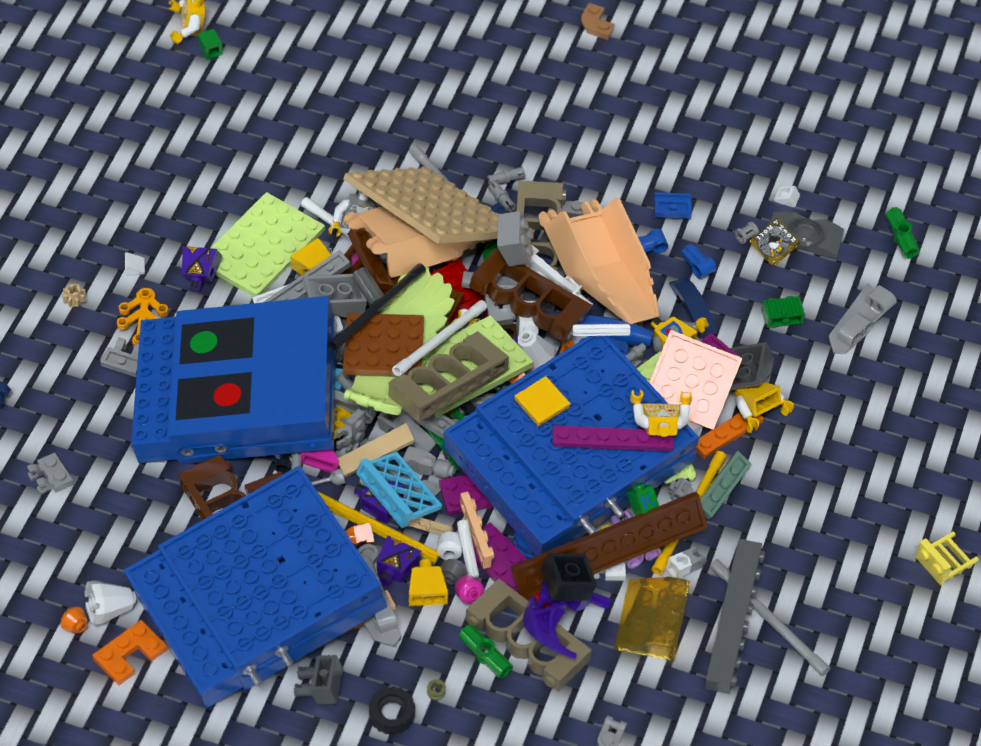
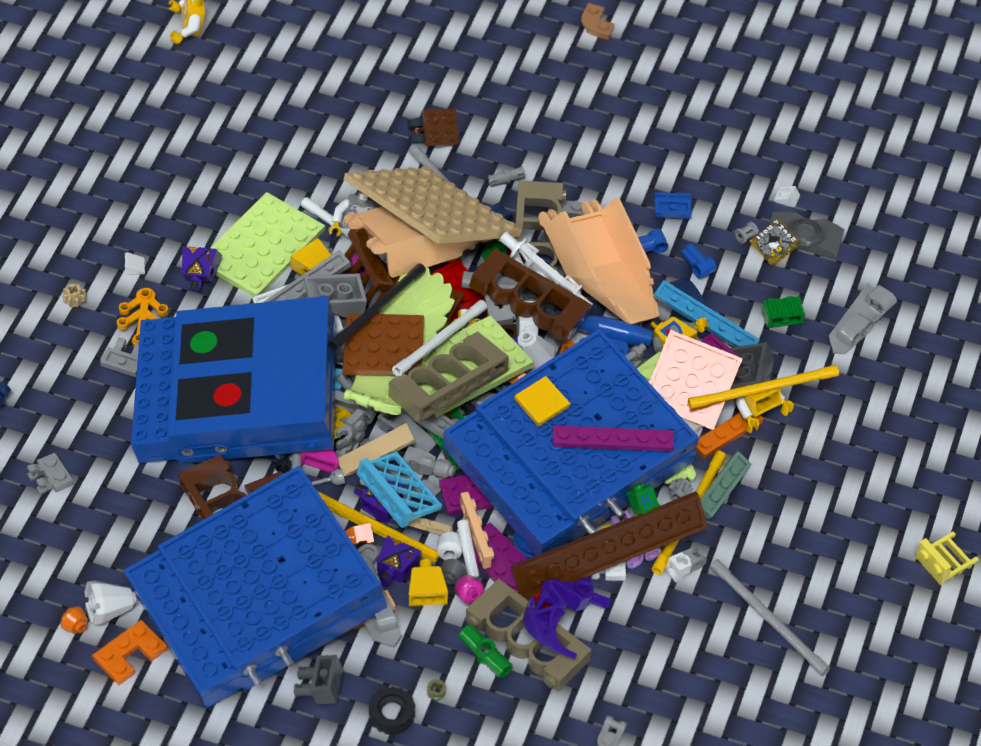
green brick [198,29,223,60] -> none
dark grey axle [352,267,384,306] -> none
light grey pin [488,181,516,212] -> none
light grey brick [497,211,534,266] -> none
black brick [540,553,597,601] -> none
white axle [572,324,630,336] -> none
clear yellow slope [614,576,690,661] -> none
torso [630,390,692,437] -> none
dark grey brick [706,539,765,694] -> none
green piece [885,207,919,259] -> none
none -> reddish brown plate [407,109,459,146]
none -> dark azure plate [653,280,760,347]
none -> yellow piece [687,365,839,409]

